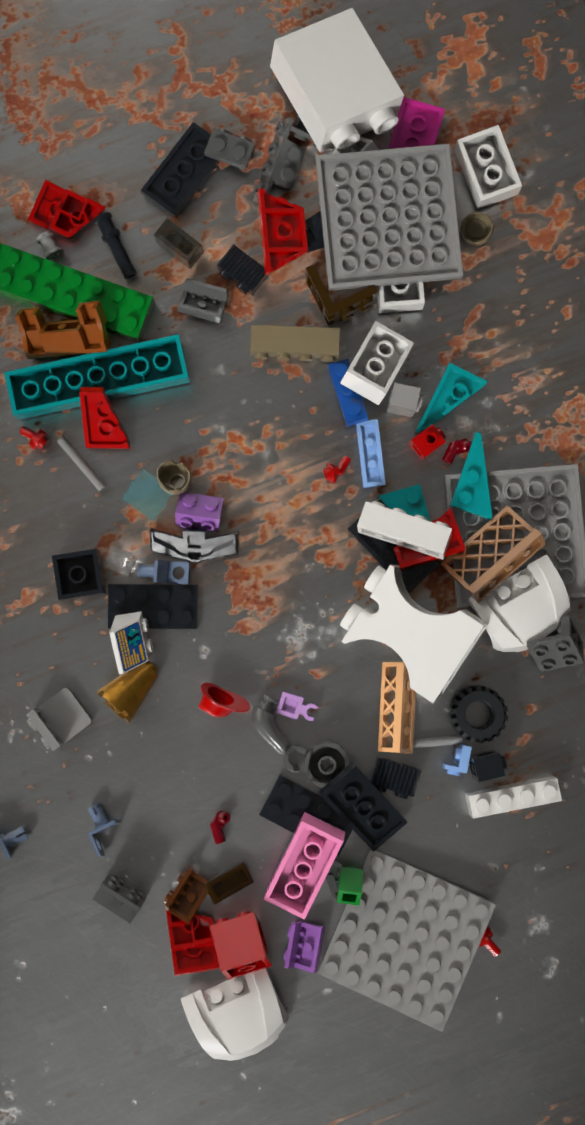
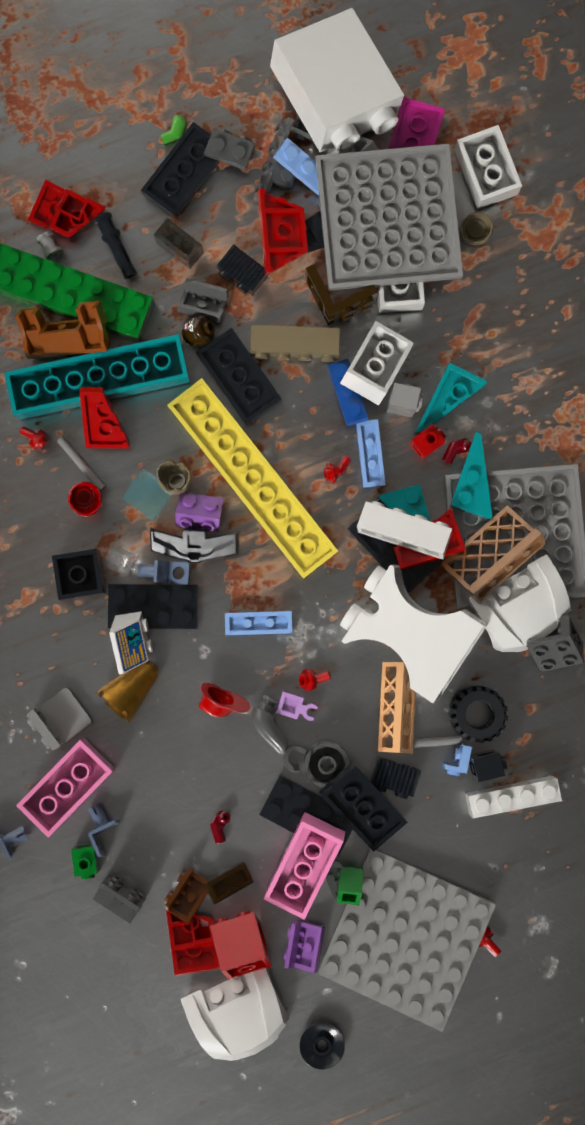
none -> bright pink brick [16,738,116,838]
none -> red hair [68,481,102,516]
none -> green brick [71,844,100,879]
none -> bright green arm [160,114,187,145]
none -> light yellow plate [167,378,338,579]
none -> dark brown head [182,315,215,347]
none -> black plate [195,327,282,425]
none -> light blue plate [225,611,292,635]
none -> light blue plate [273,138,319,196]
none -> red plate [299,669,331,692]
none -> black dish [299,1023,345,1070]

